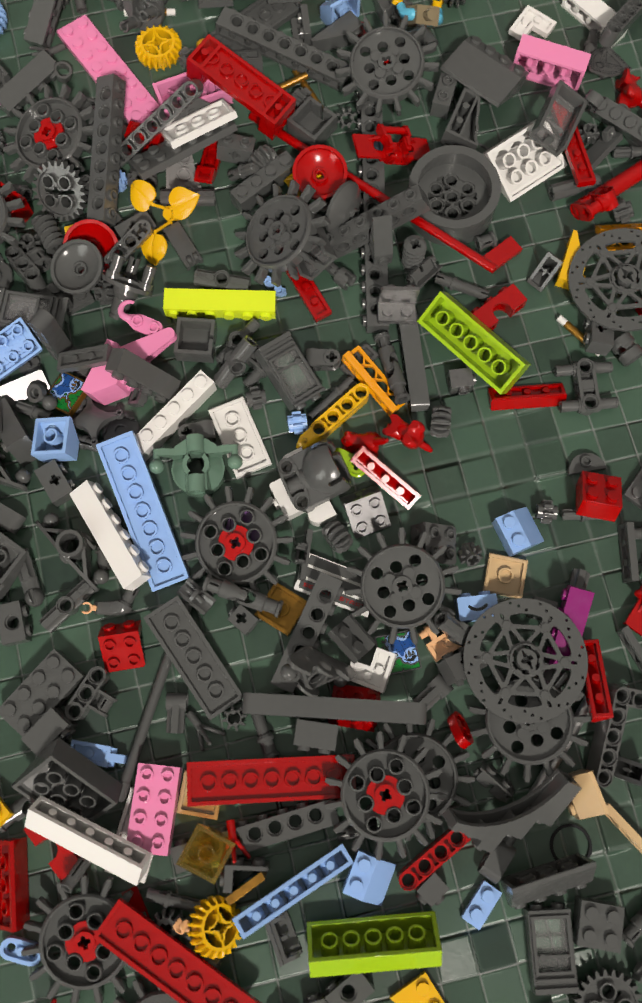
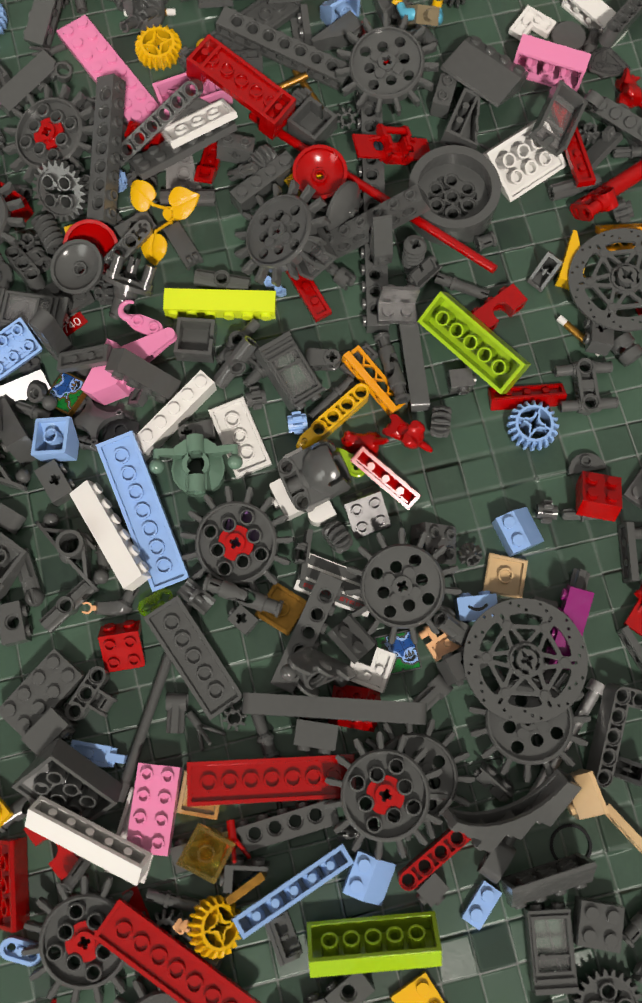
red beam [447,711,474,749] -> none
red tile [484,236,522,270] -> none
red slope [578,639,614,723] -> none
none -> red sticker [63,311,88,336]
none -> clear neon green beam [138,589,174,616]
none -> light blue gear [506,400,559,451]
none -> dark grey tile [550,21,586,50]

